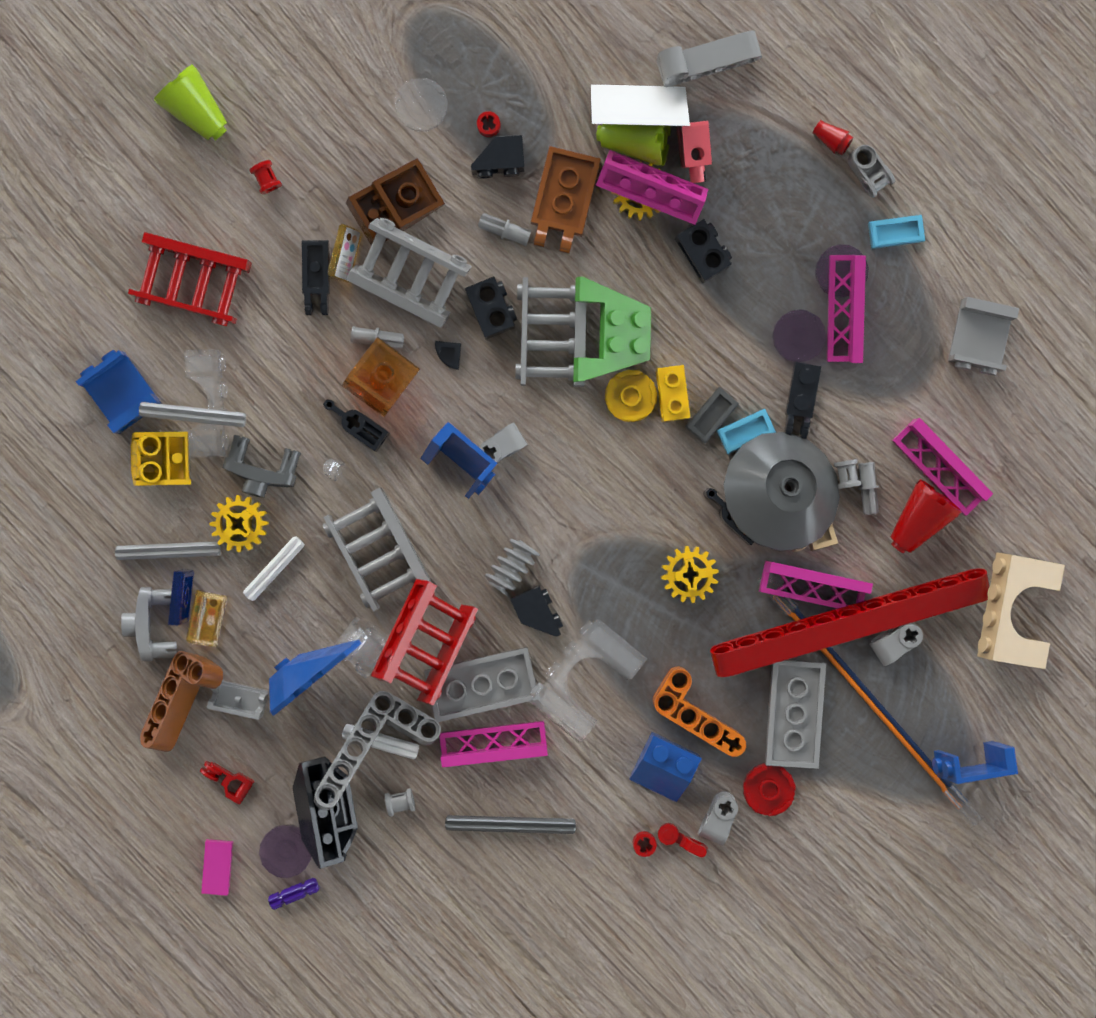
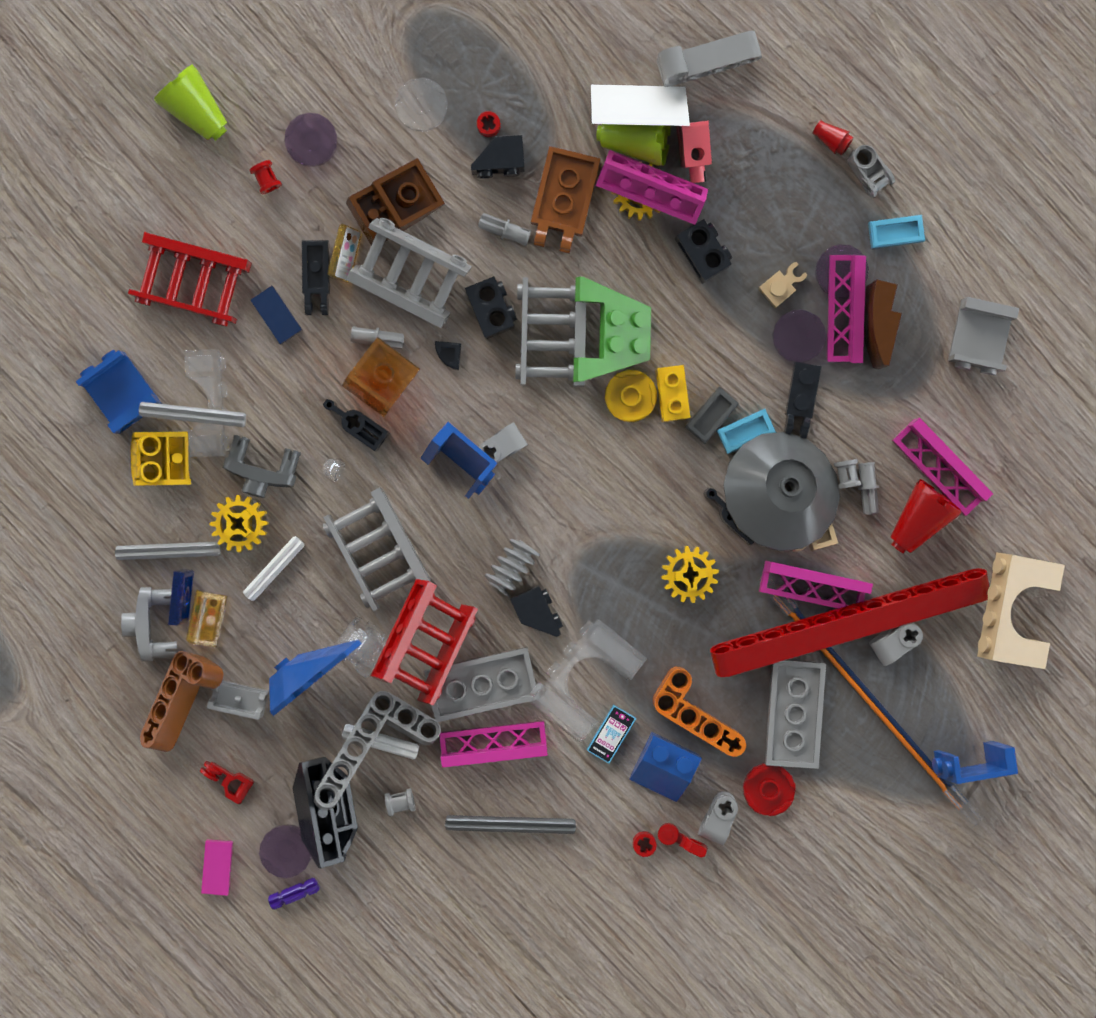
none -> dark blue tile [250,286,302,345]
none -> clear purple tile [284,113,338,167]
none -> tile [586,704,636,763]
none -> tan plate [758,262,807,308]
none -> reddish brown slope [864,280,902,370]

